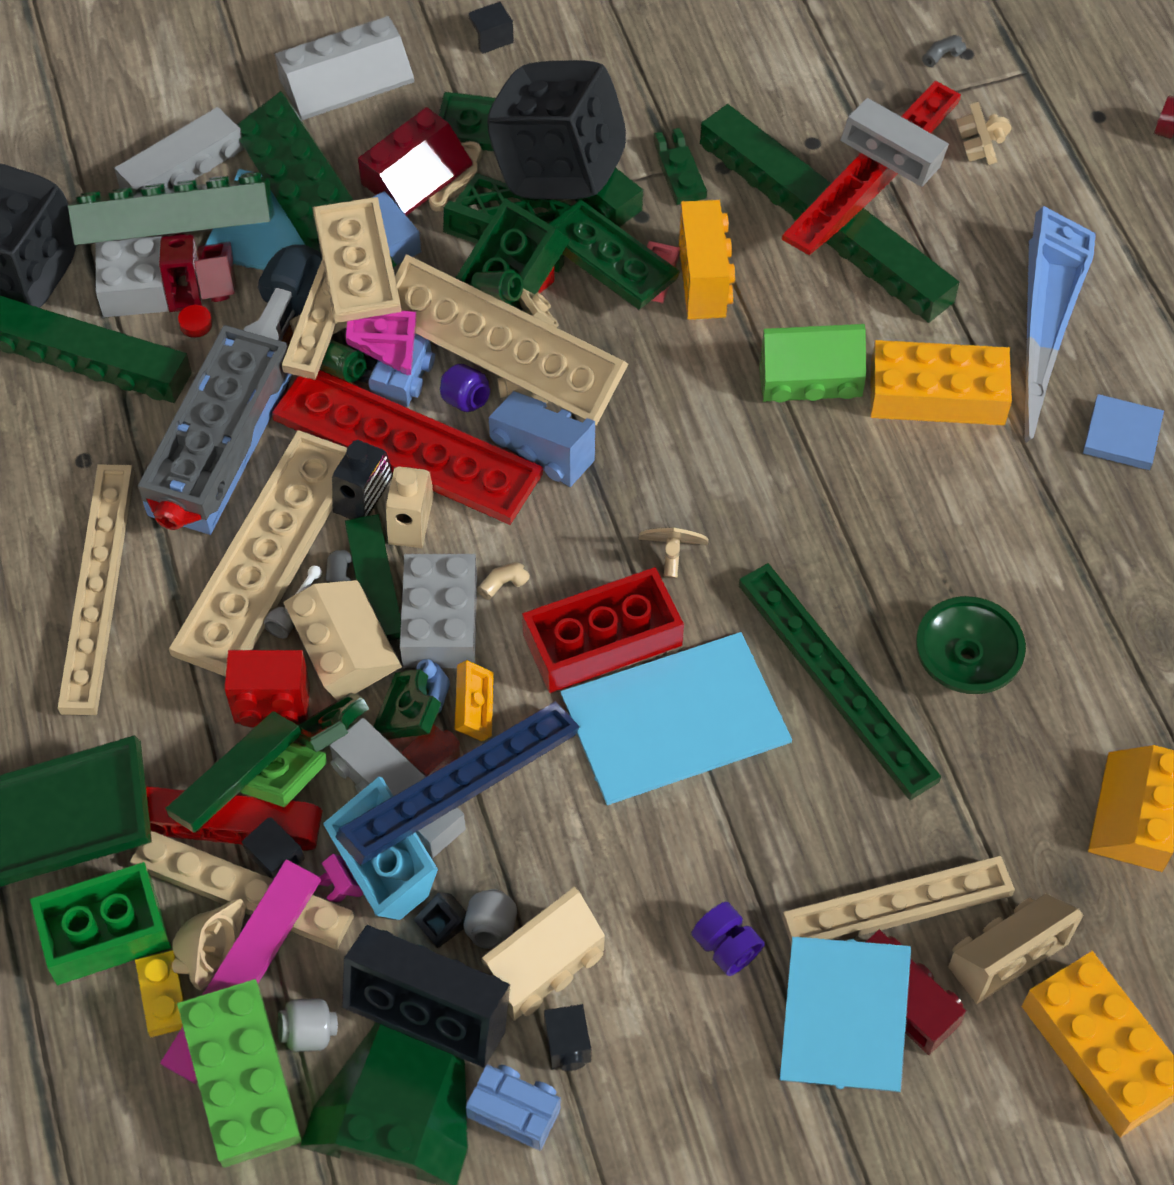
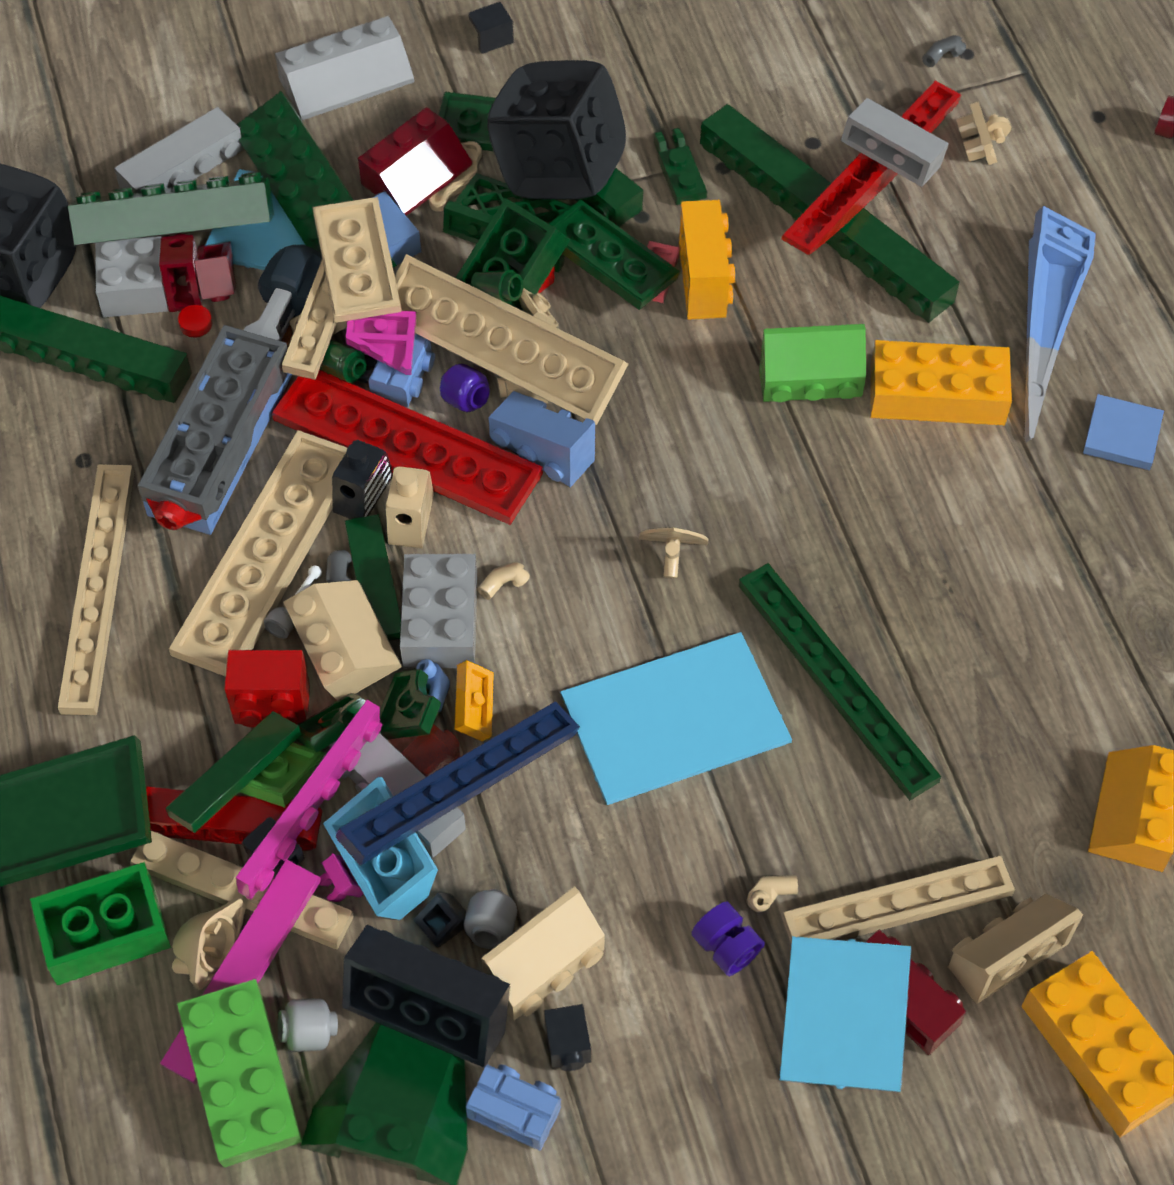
yellow plate [135,950,184,1038] -> none
red brick [522,567,684,693] -> none
dark green dish [916,596,1026,694] -> none
none -> dark pink plate [236,700,382,900]
none -> tan arm [747,875,798,912]

